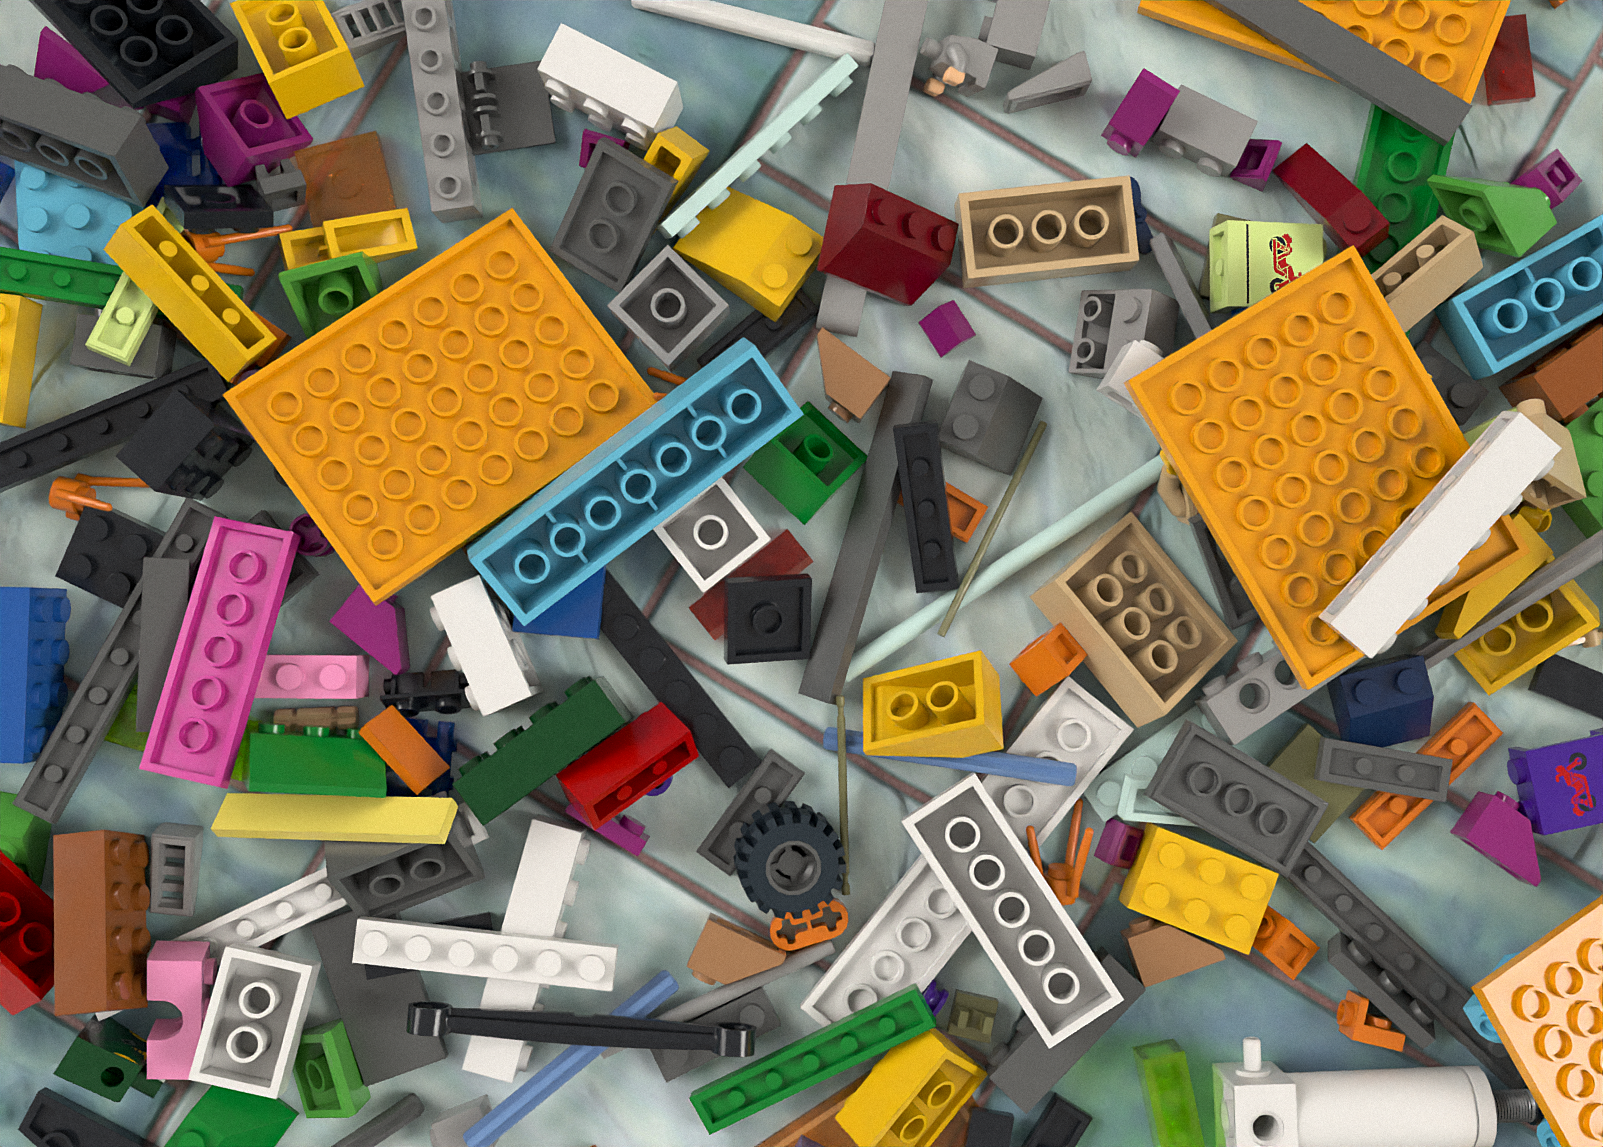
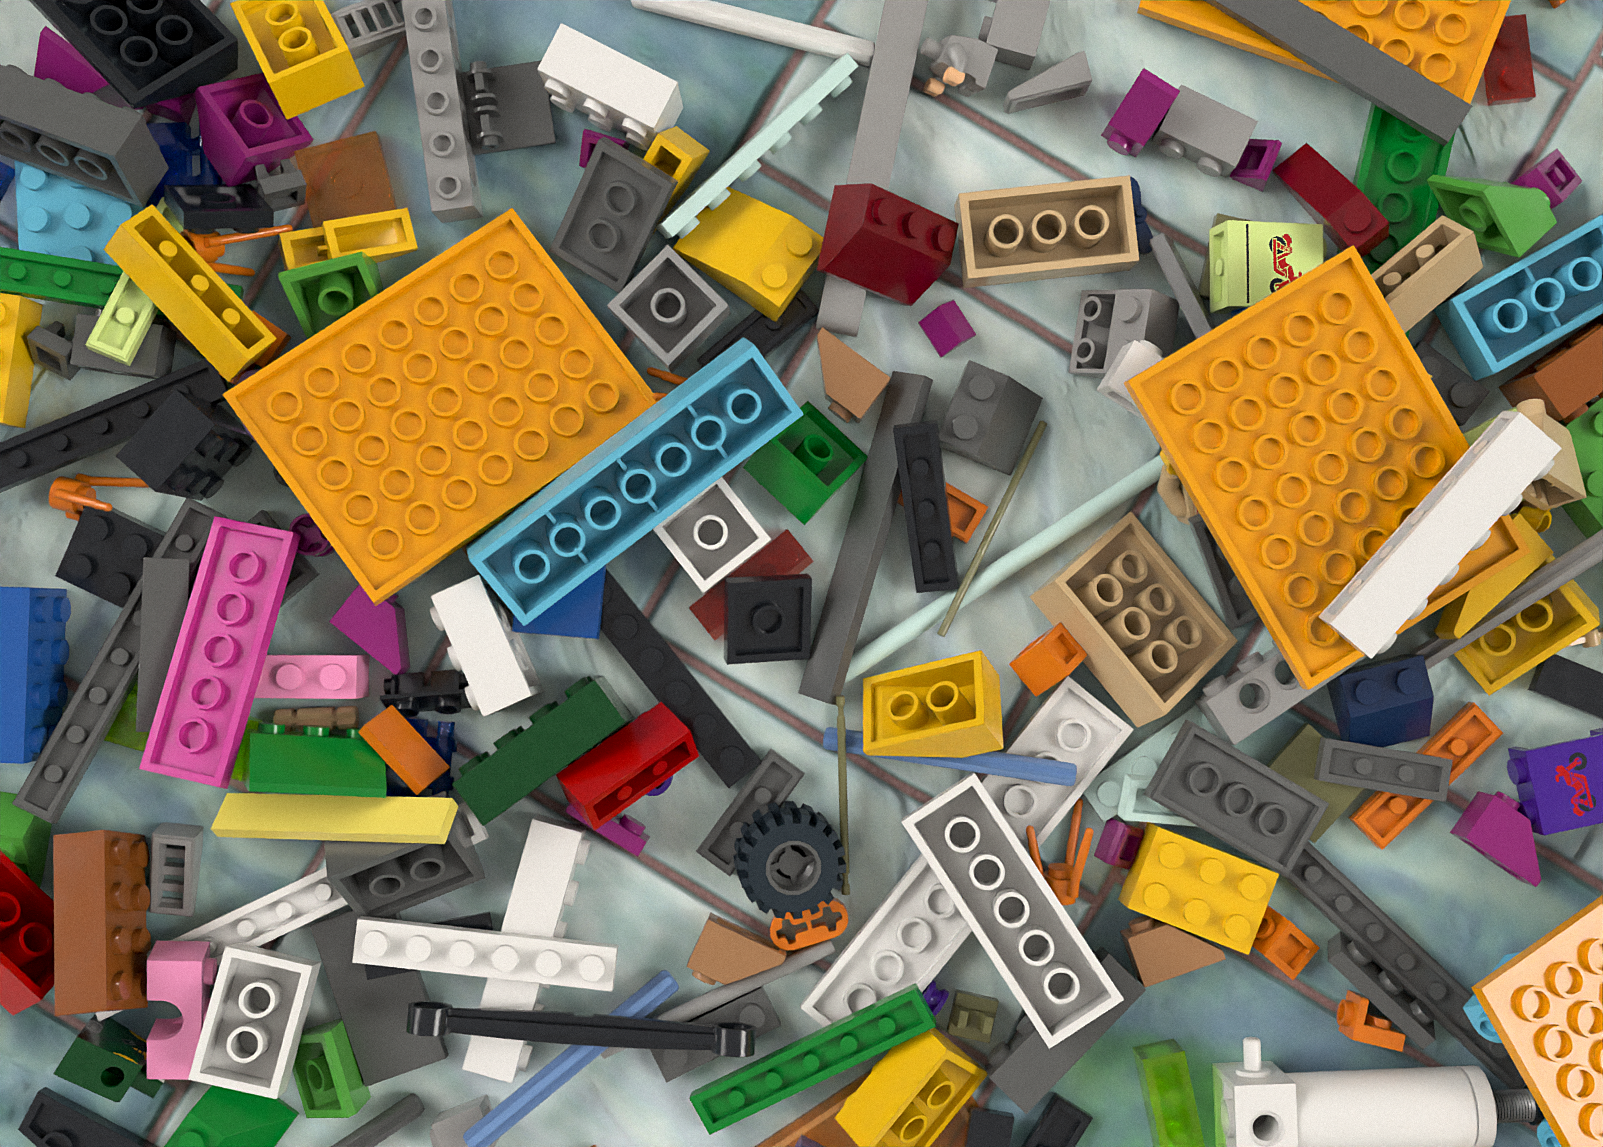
none -> dark grey tile [27,321,80,380]

